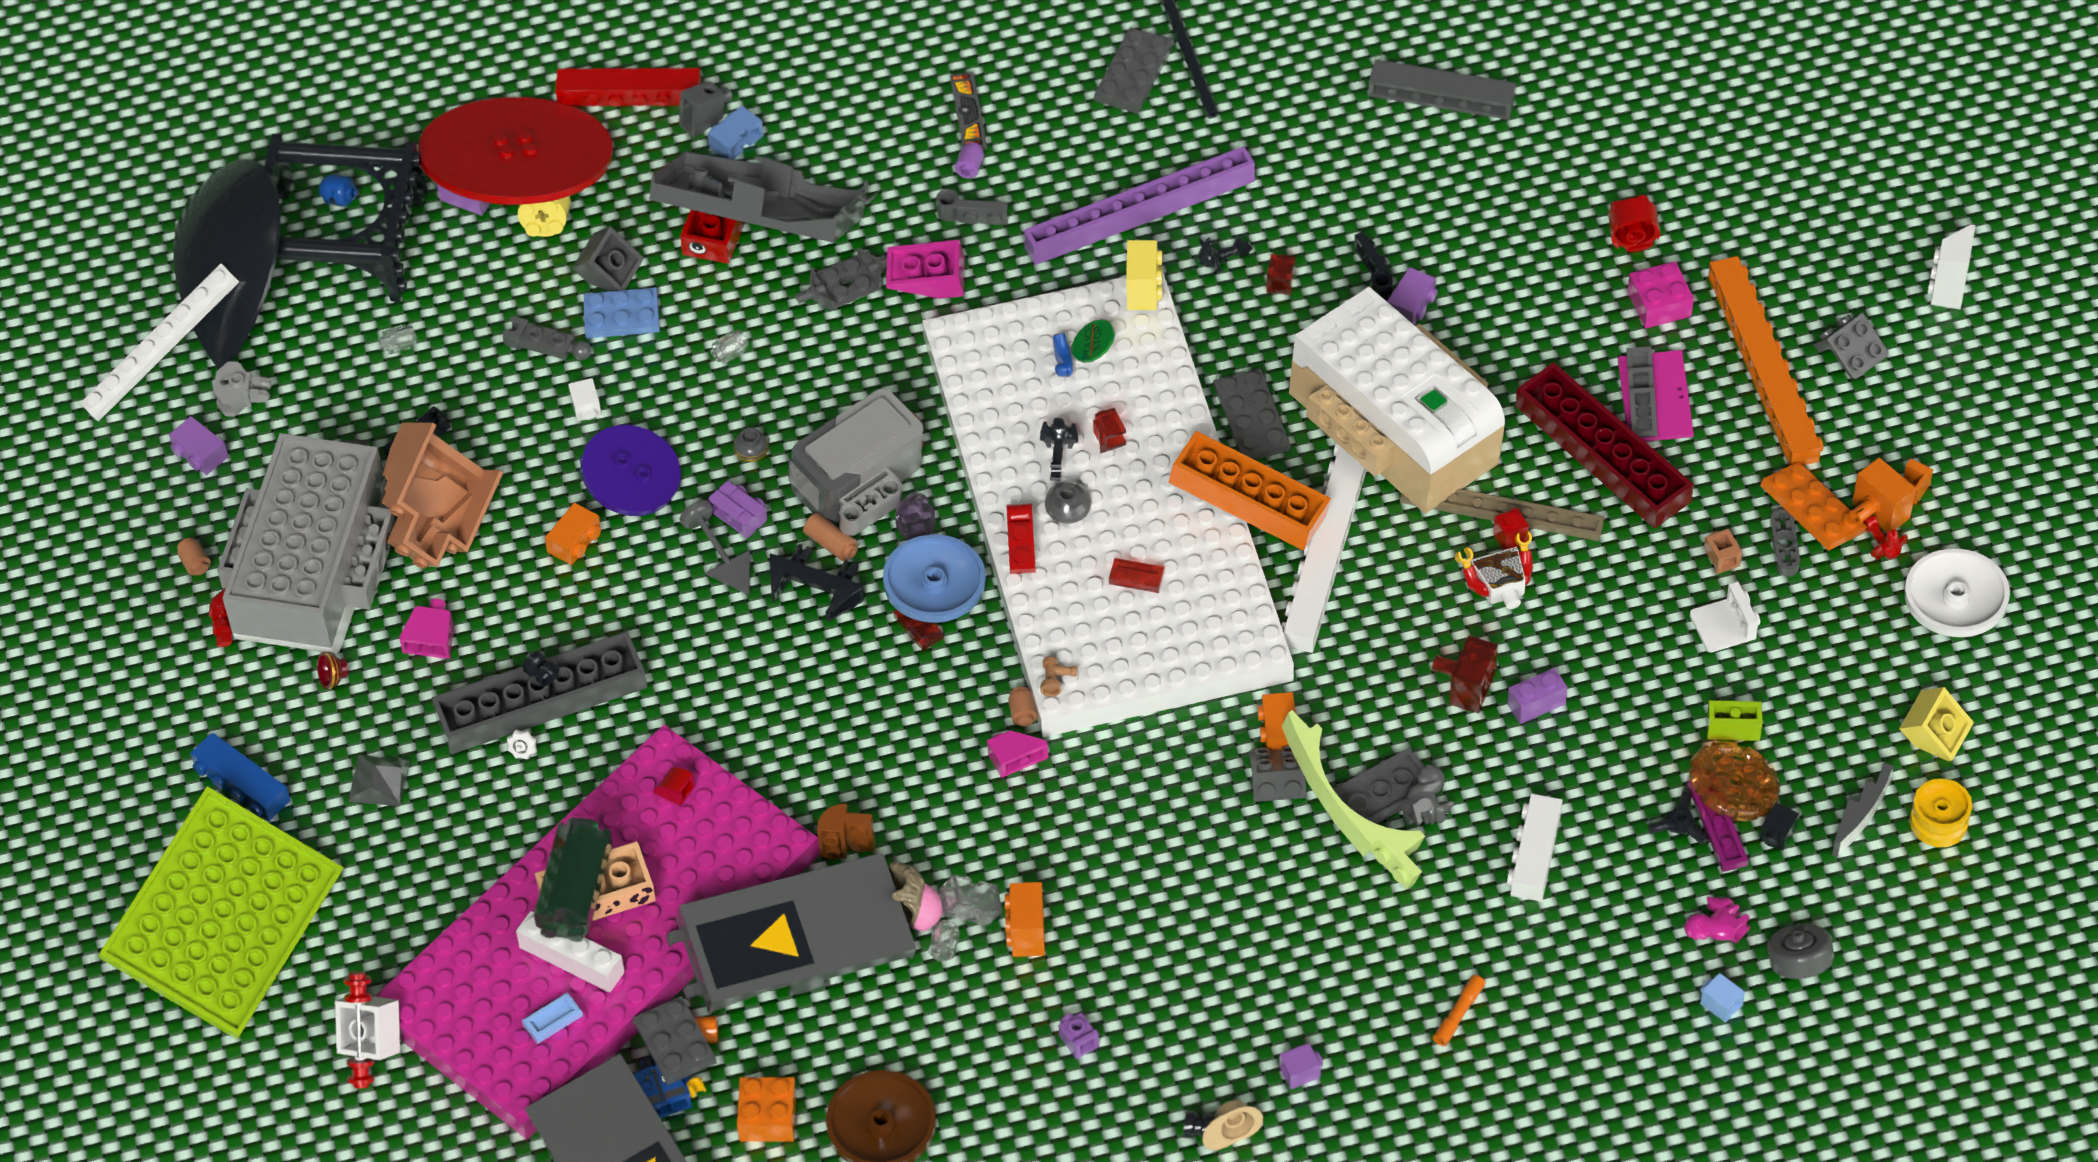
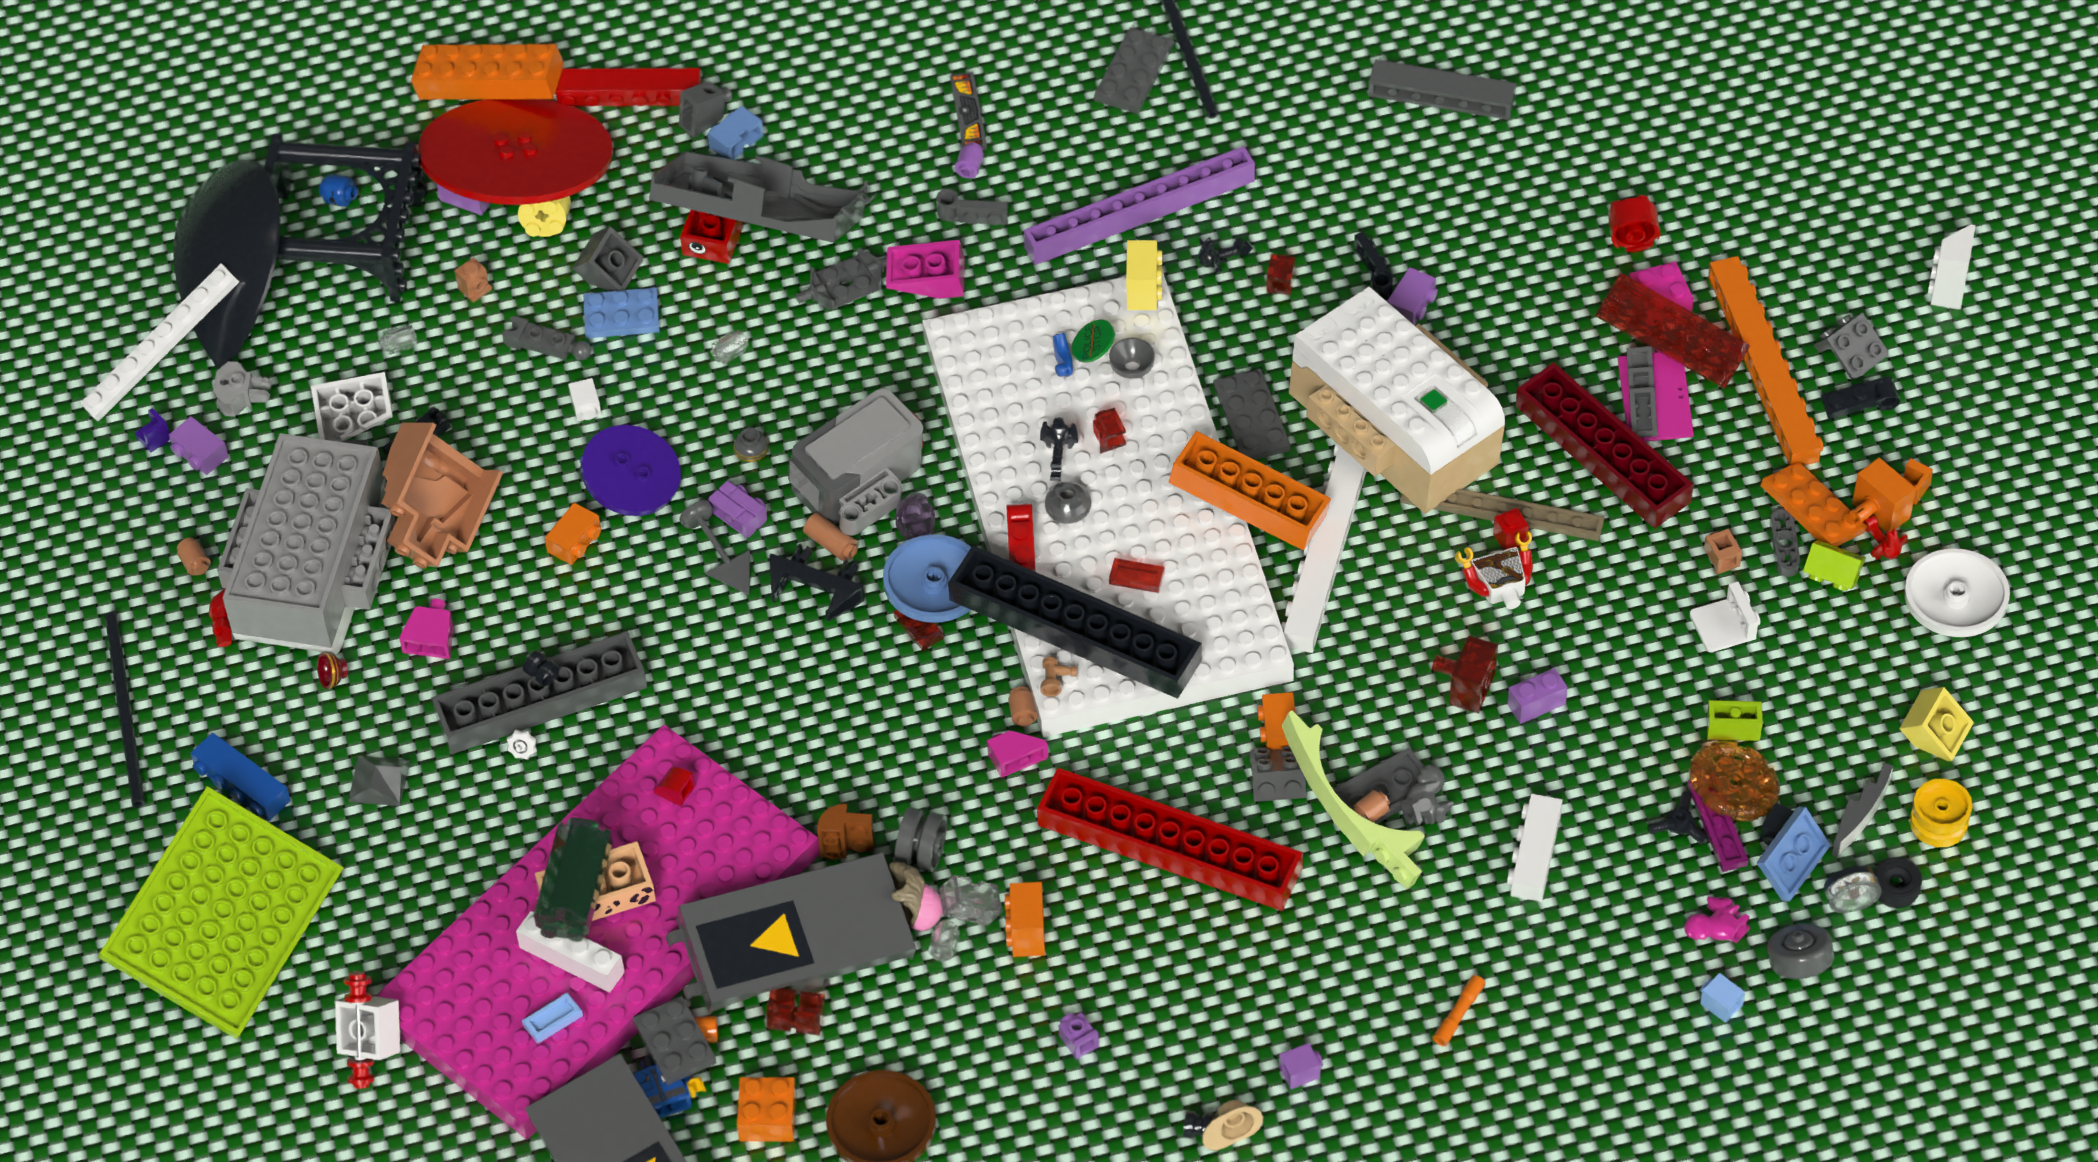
none -> black piece [105,612,145,807]
none -> dark purple panel [135,408,170,453]
none -> white wedge [311,372,393,442]
none -> orange brick [411,44,564,99]
none -> nougat brick [454,258,492,302]
none -> clear red piece [766,988,825,1036]
none -> dark grey wheel [895,807,947,872]
none -> black brick [948,545,1202,699]
none -> red brick [1037,768,1303,911]
none -> dark grey piece [1109,338,1155,379]
none -> nougat brick [1352,790,1390,823]
none -> clear red plate [1595,273,1750,389]
none -> medium blue plate [1756,807,1831,901]
none -> lime brick [1803,540,1866,591]
none -> black plate [1821,377,1900,420]
none -> clear piece [1824,866,1882,913]
none -> black tyre [1873,857,1922,908]

